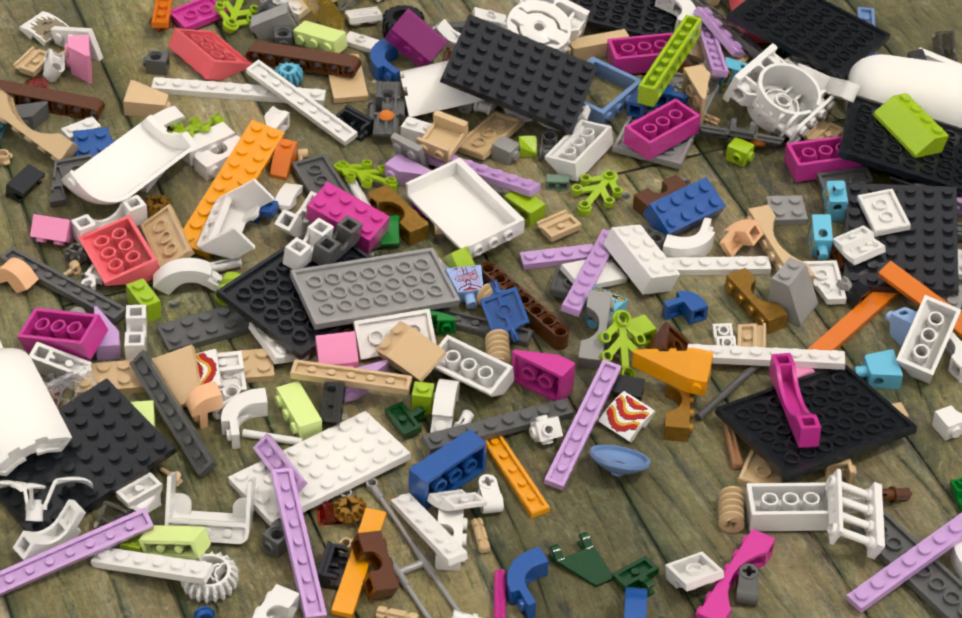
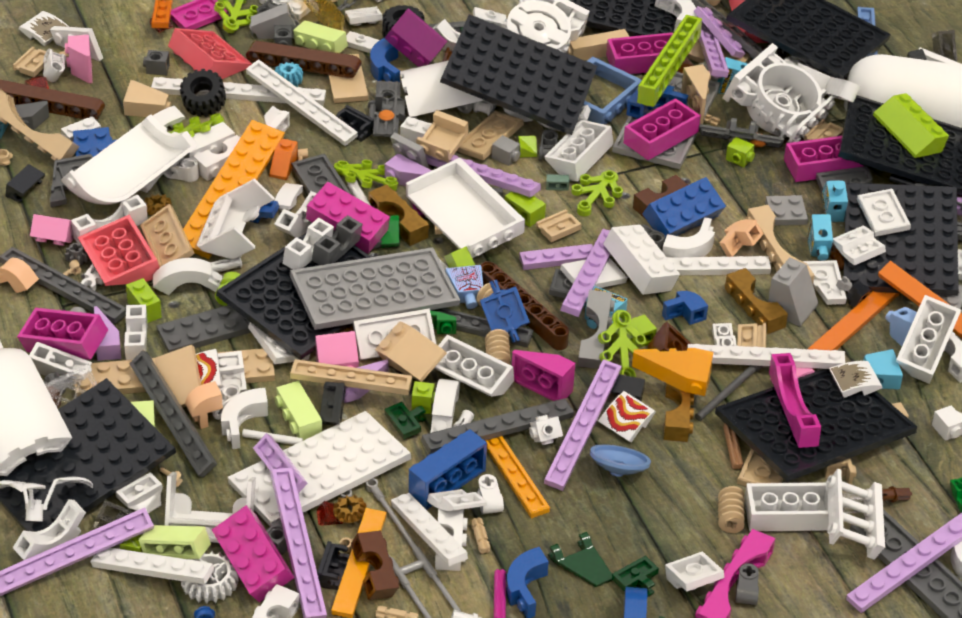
none -> white piece [163,157,199,182]
none -> black tyre [180,69,226,117]
none -> dark pink brick [212,505,295,603]
none -> slope [829,361,882,398]

